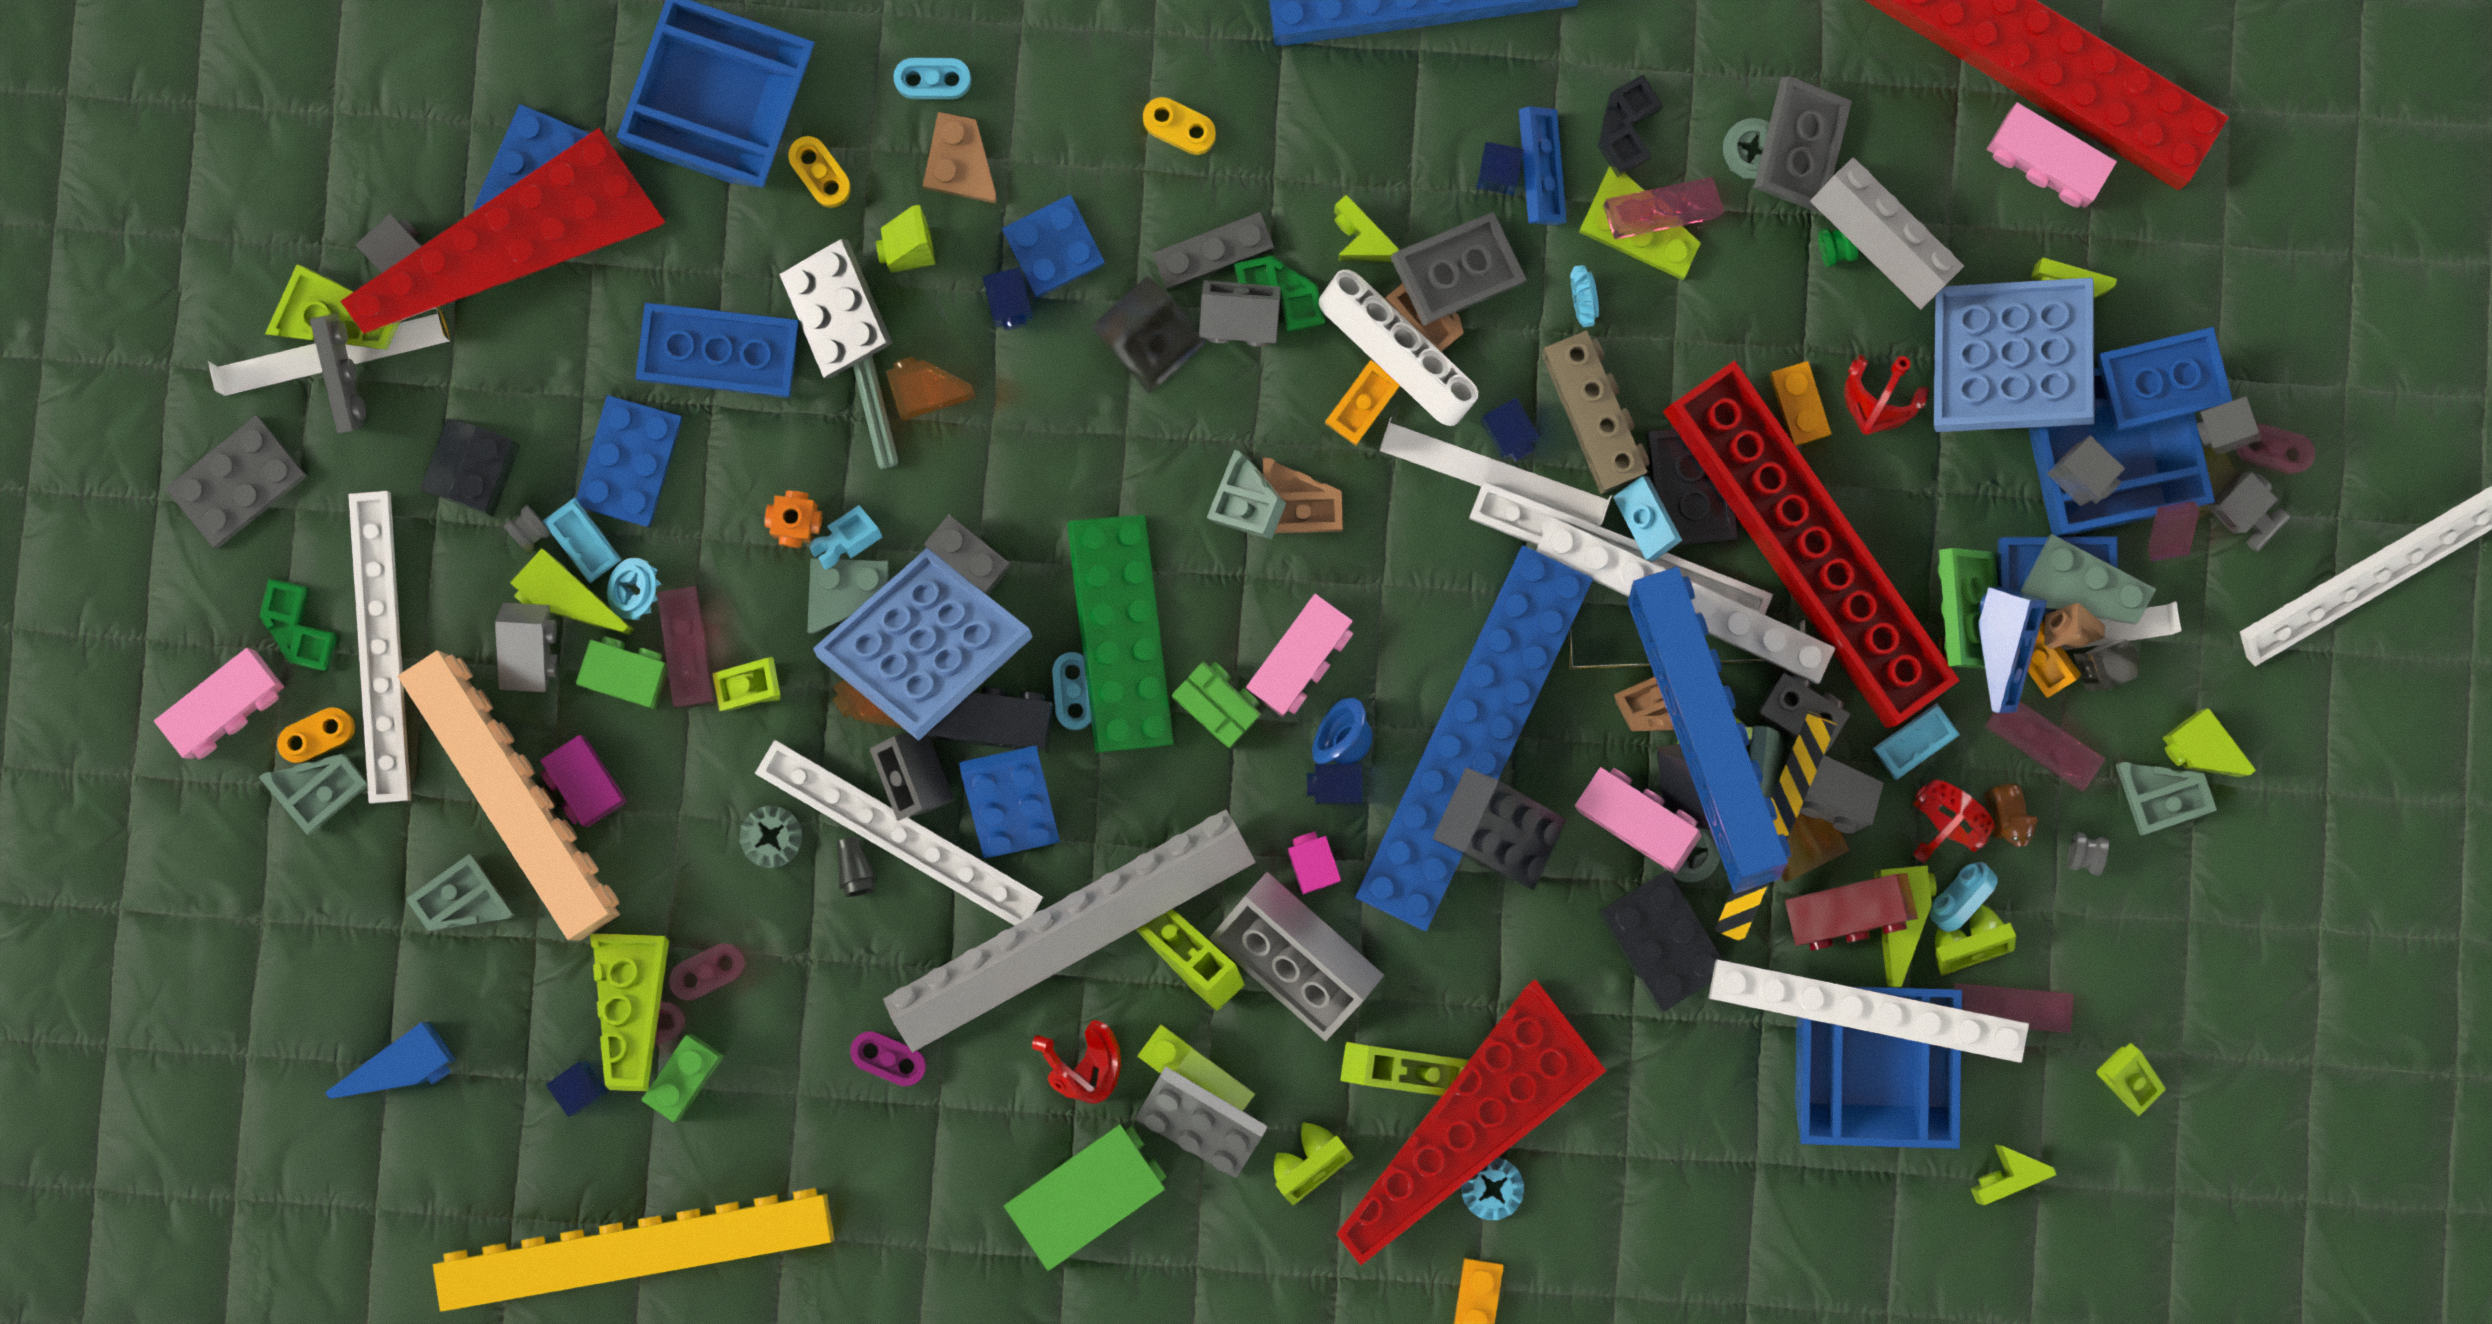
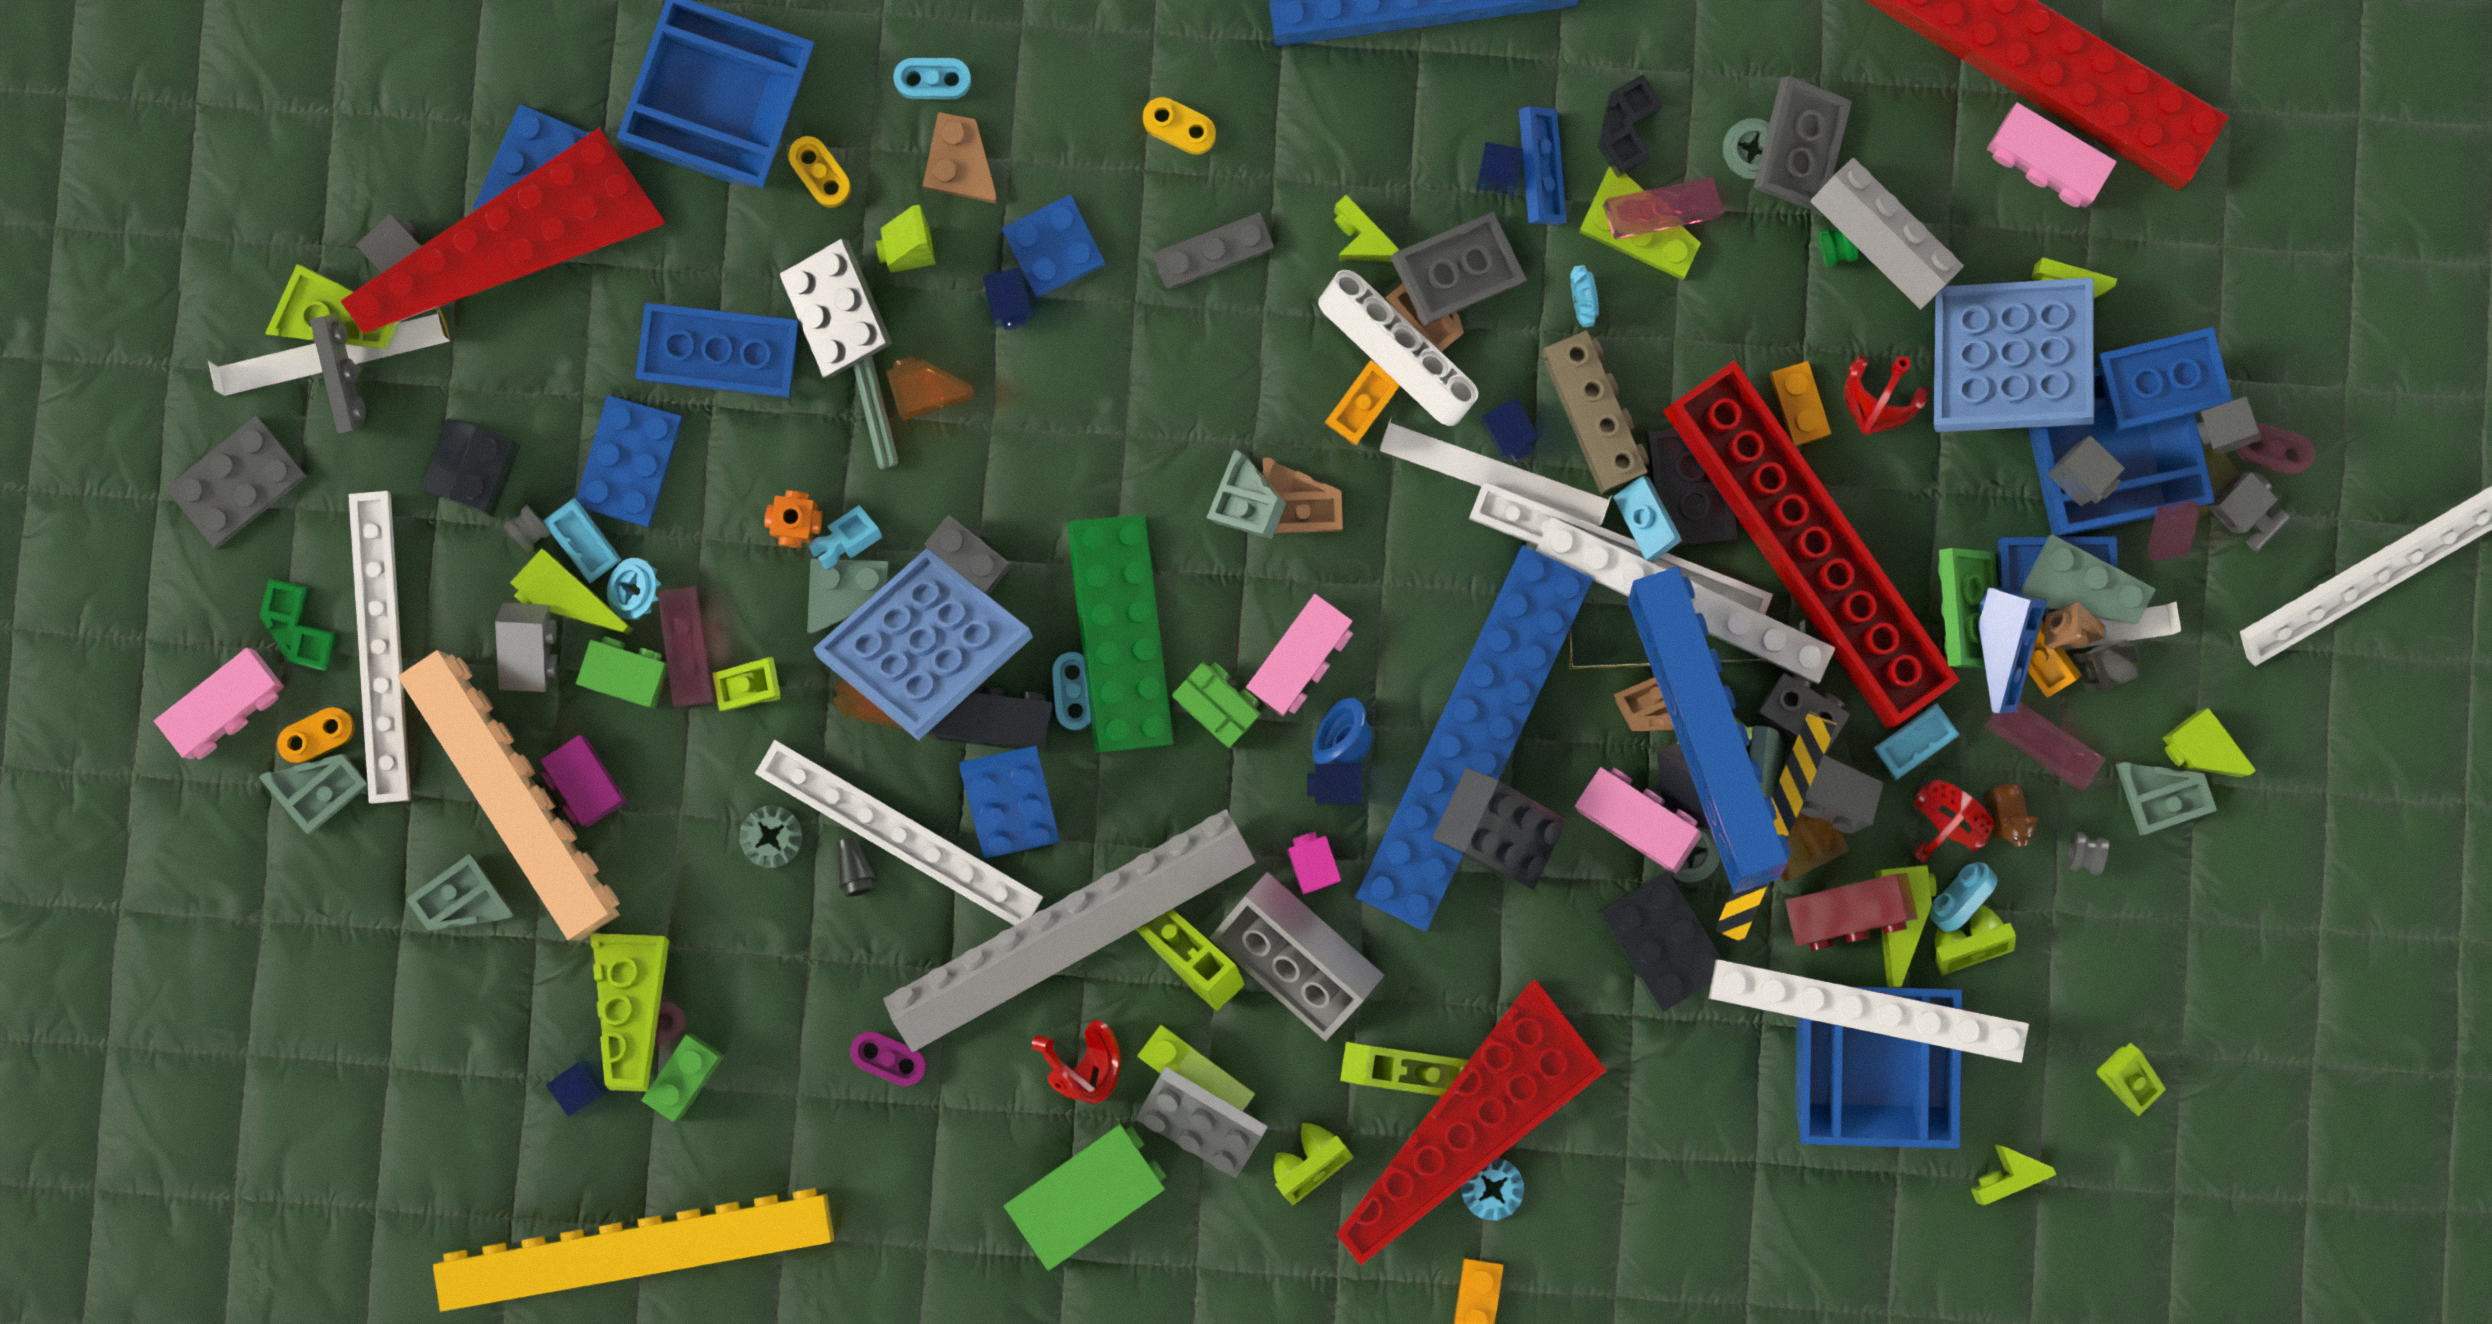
blue slope [325,1022,457,1099] -> none
clear pink plate [669,944,745,1000] -> none
dark grey brick [869,732,954,821] -> none
clear smoke slope [1090,276,1206,394] -> none
dark grey brick [1199,280,1281,346] -> none
green tile [1234,256,1325,332] -> none
clear pink plate [1954,983,2074,1033] -> none

